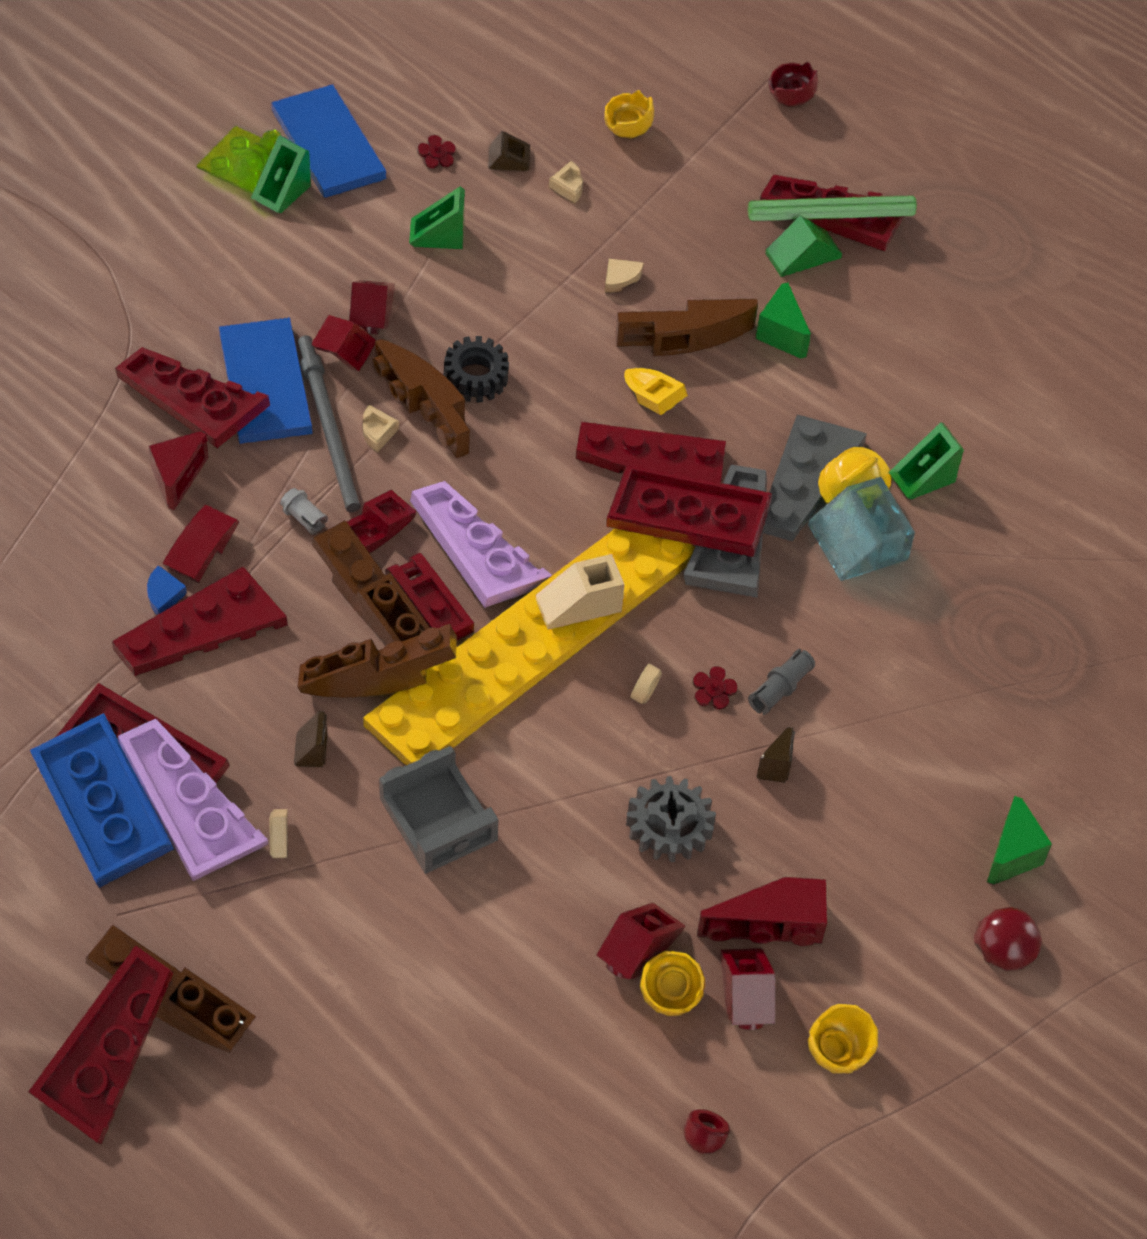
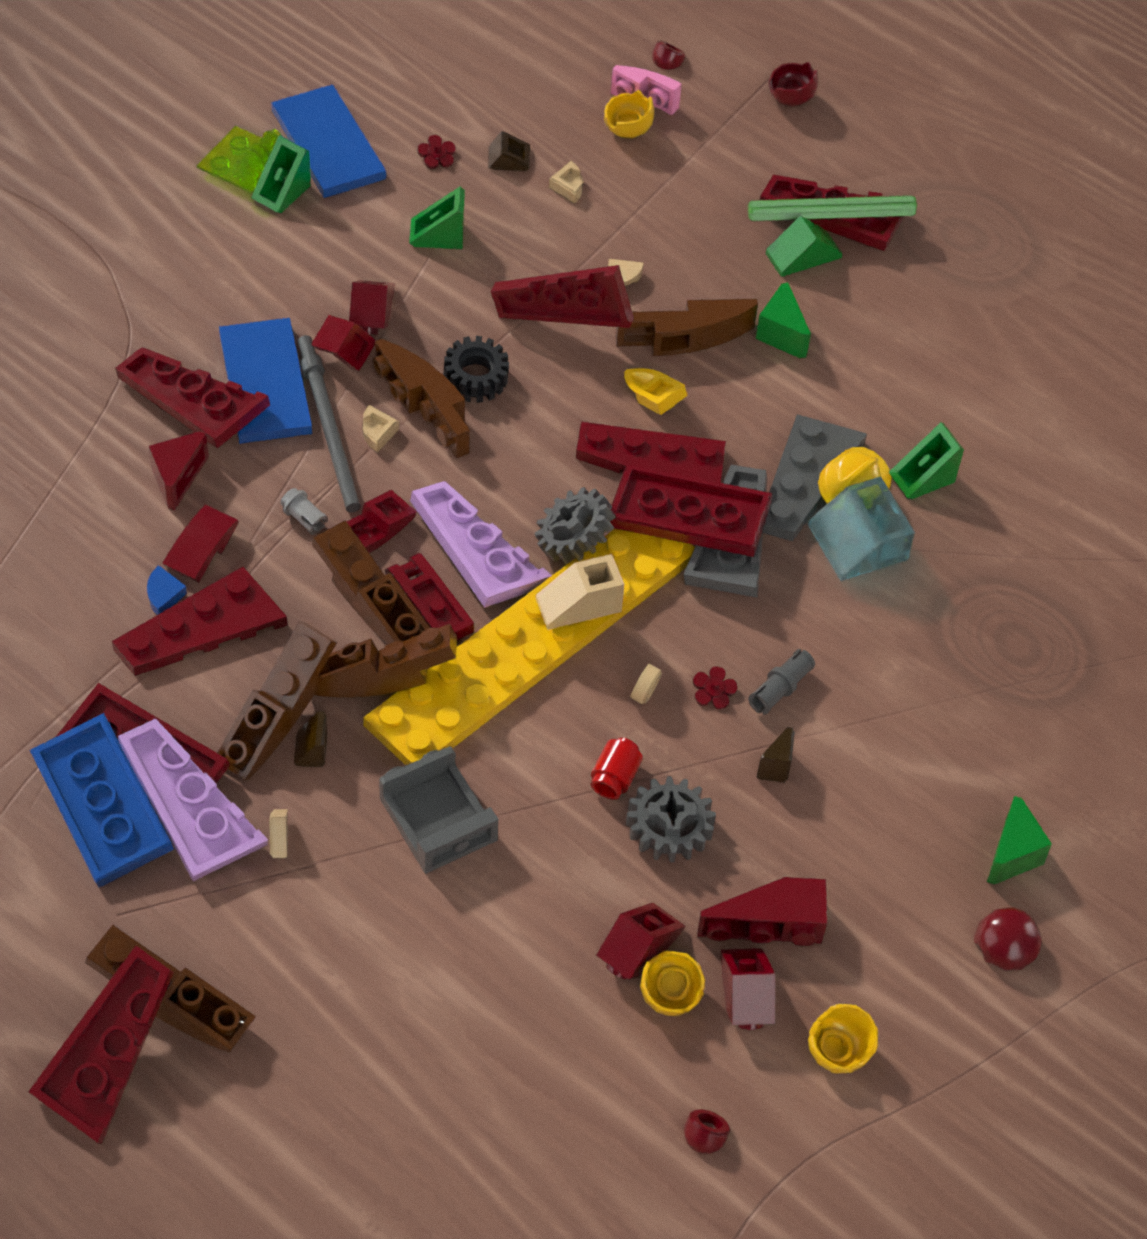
none -> reddish brown slope [217,621,337,780]
none -> dark red wing [491,265,634,328]
none -> dark grey gear [535,487,616,564]
none -> red brick [590,738,643,800]
none -> bright pink slope [611,65,682,115]
none -> dark red piece [652,40,686,70]

